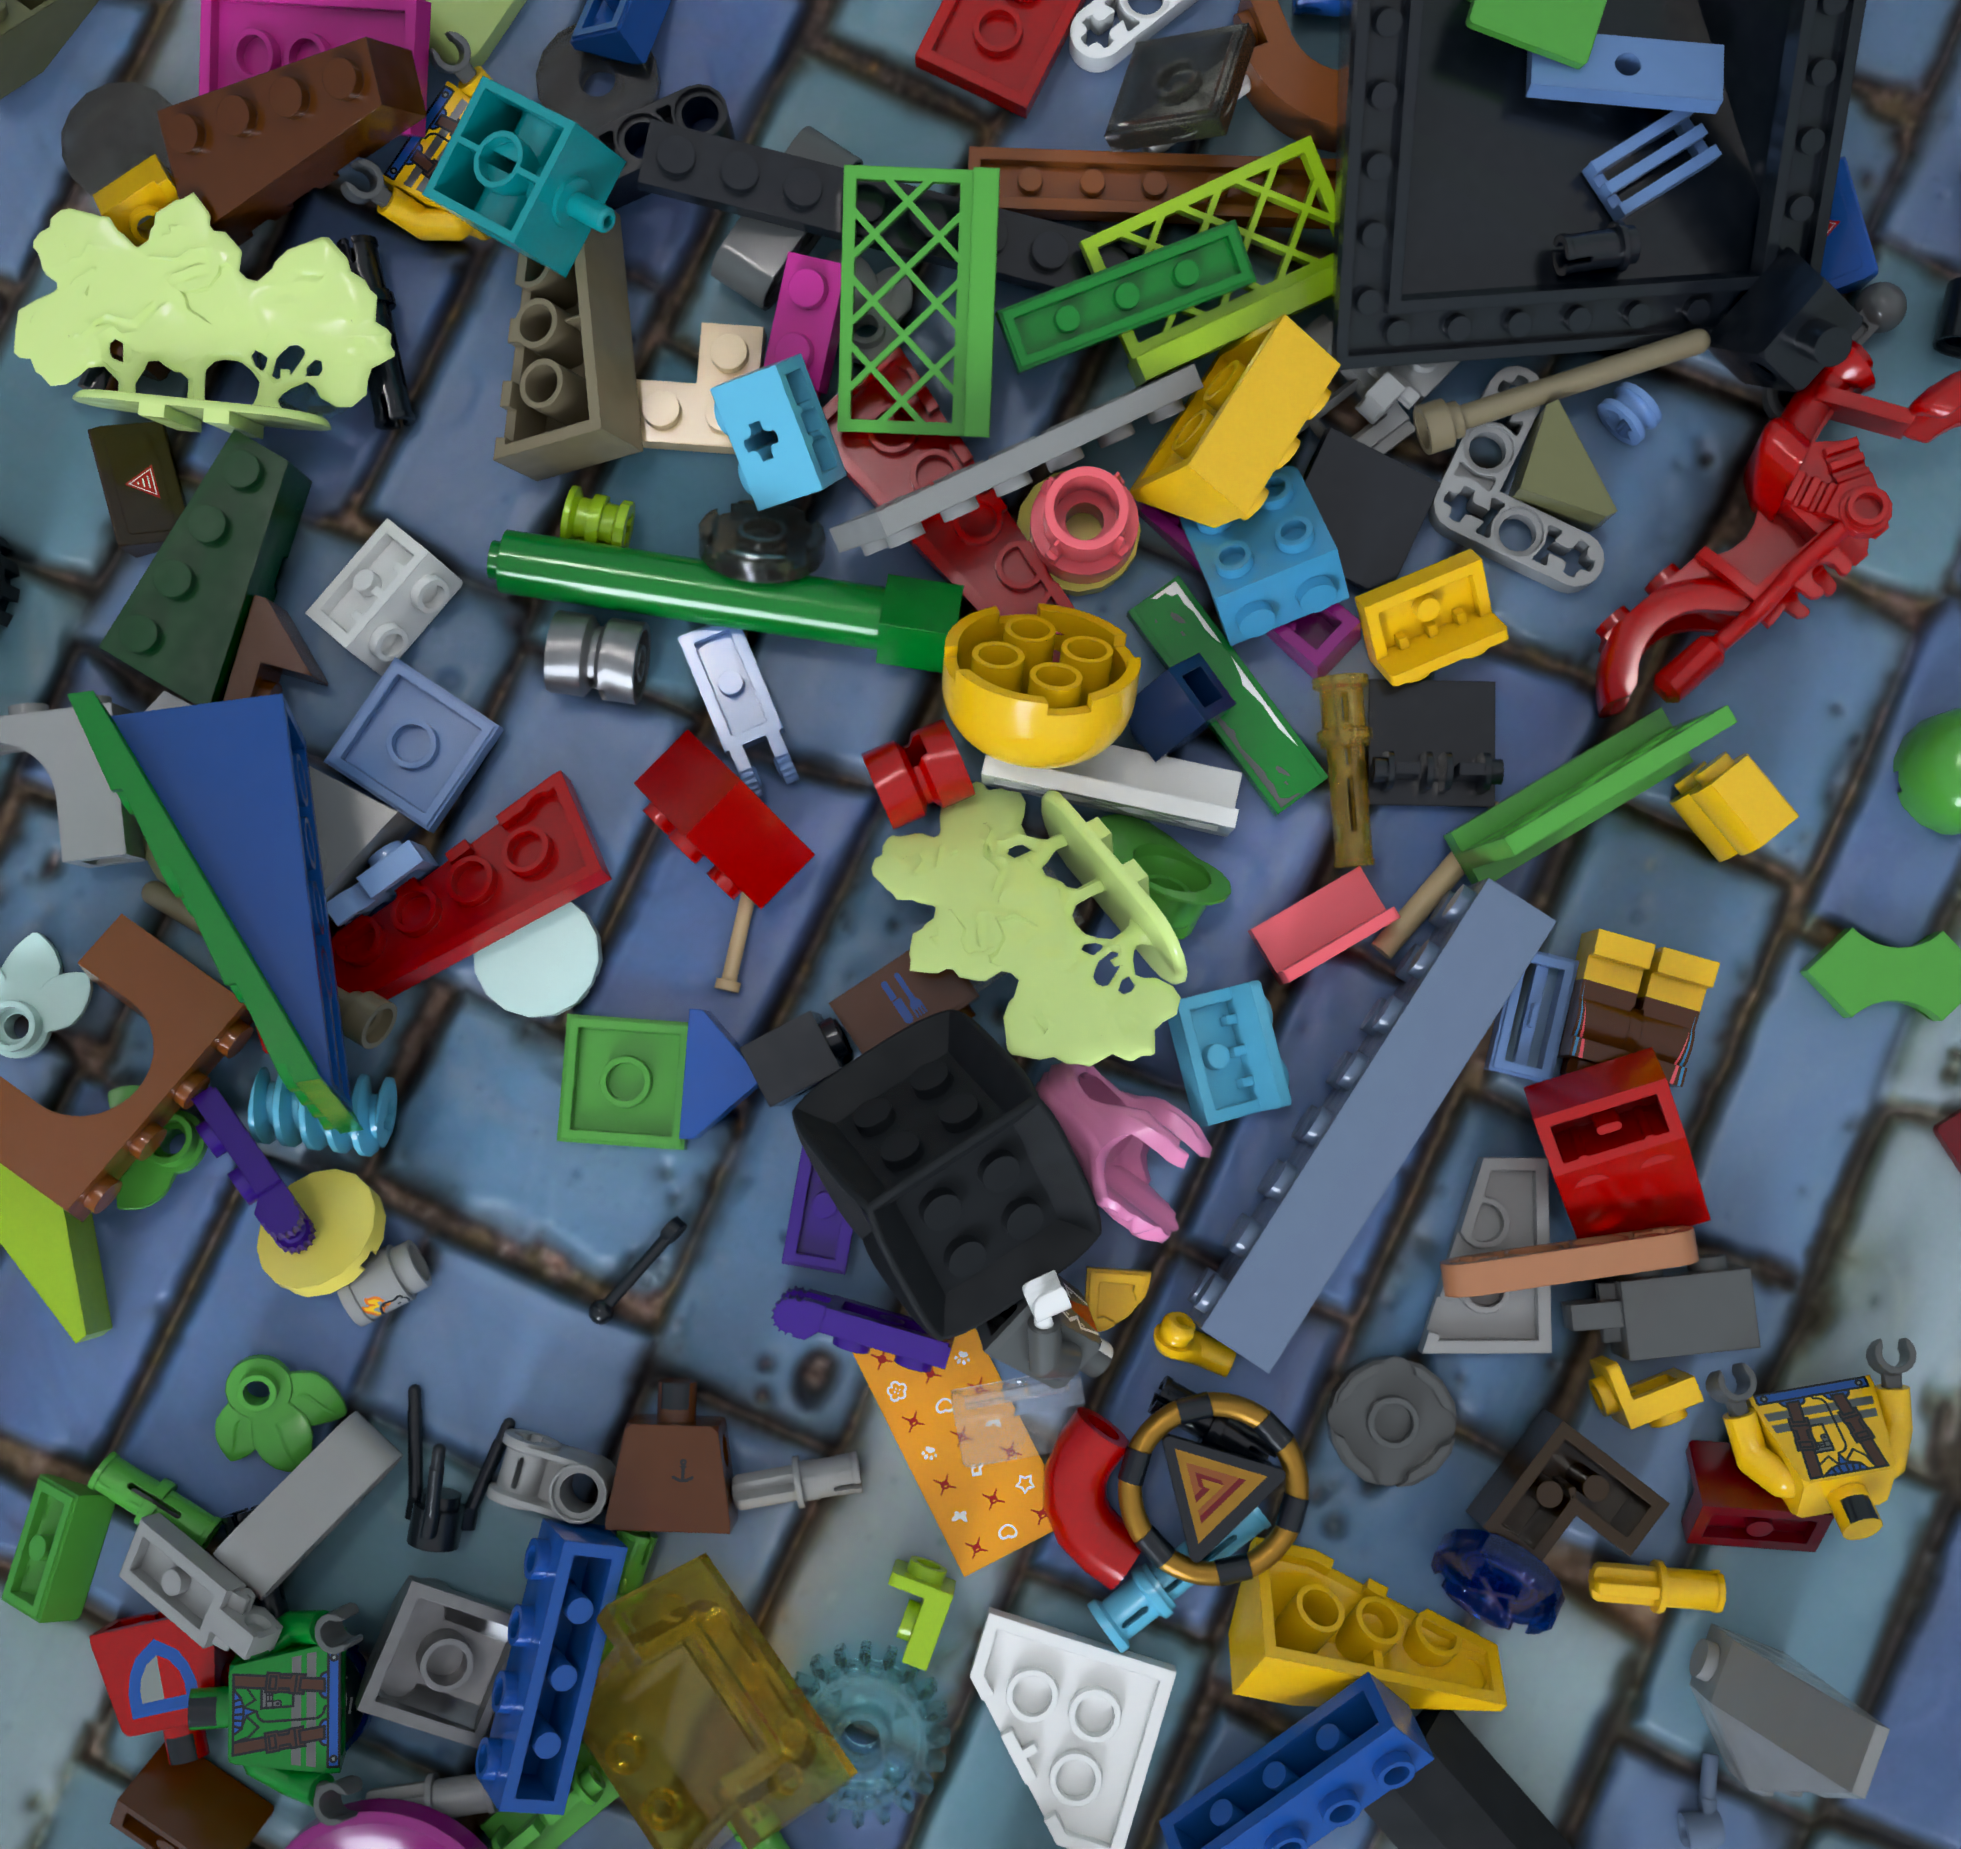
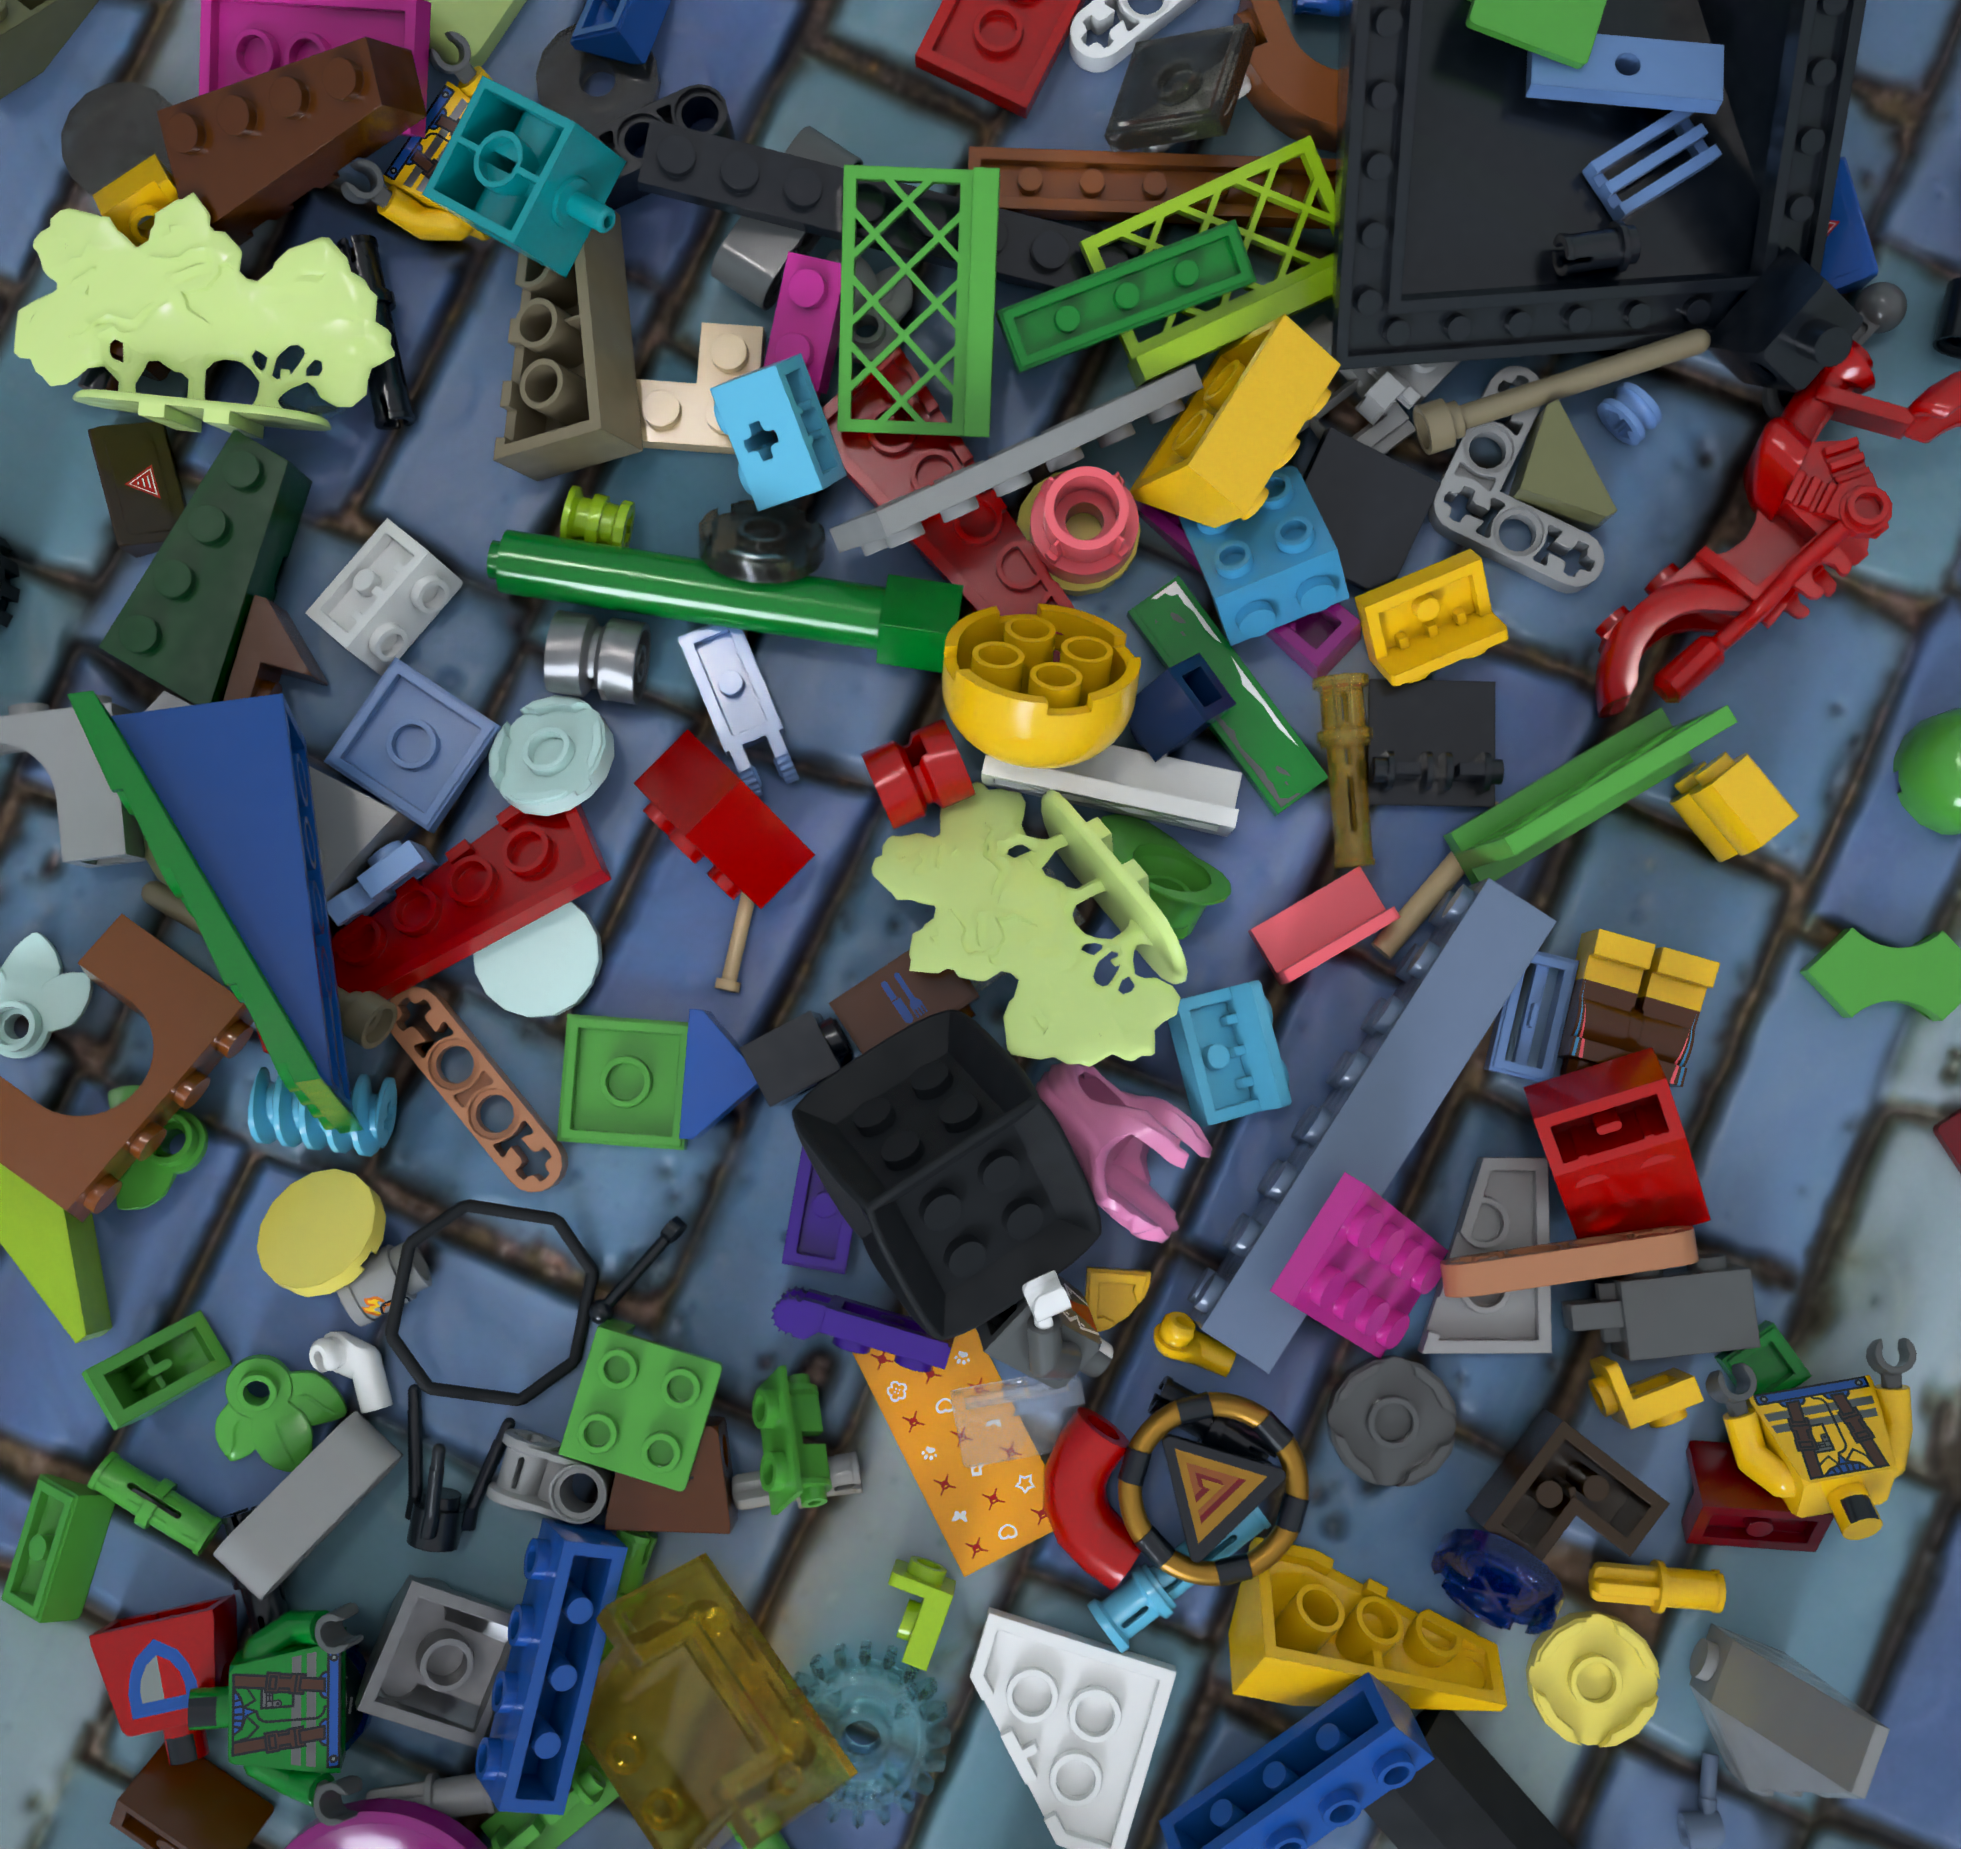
light grey hinge [119,1513,283,1660] -> none
dark purple hinge [191,1086,316,1255] -> none
none -> bright green slope [81,1310,233,1431]
none -> white arm [309,1331,393,1414]
none -> black piece [385,1199,598,1406]
none -> nougat beam [389,987,568,1192]
none -> light aqua tile [489,695,615,816]
none -> bright green bracket [558,1318,723,1491]
none -> bright green hinge [752,1365,832,1515]
none -> dark pink plate [1270,1172,1448,1359]
none -> light yellow tile [1526,1611,1660,1748]
none -> green tile [1714,1320,1812,1401]

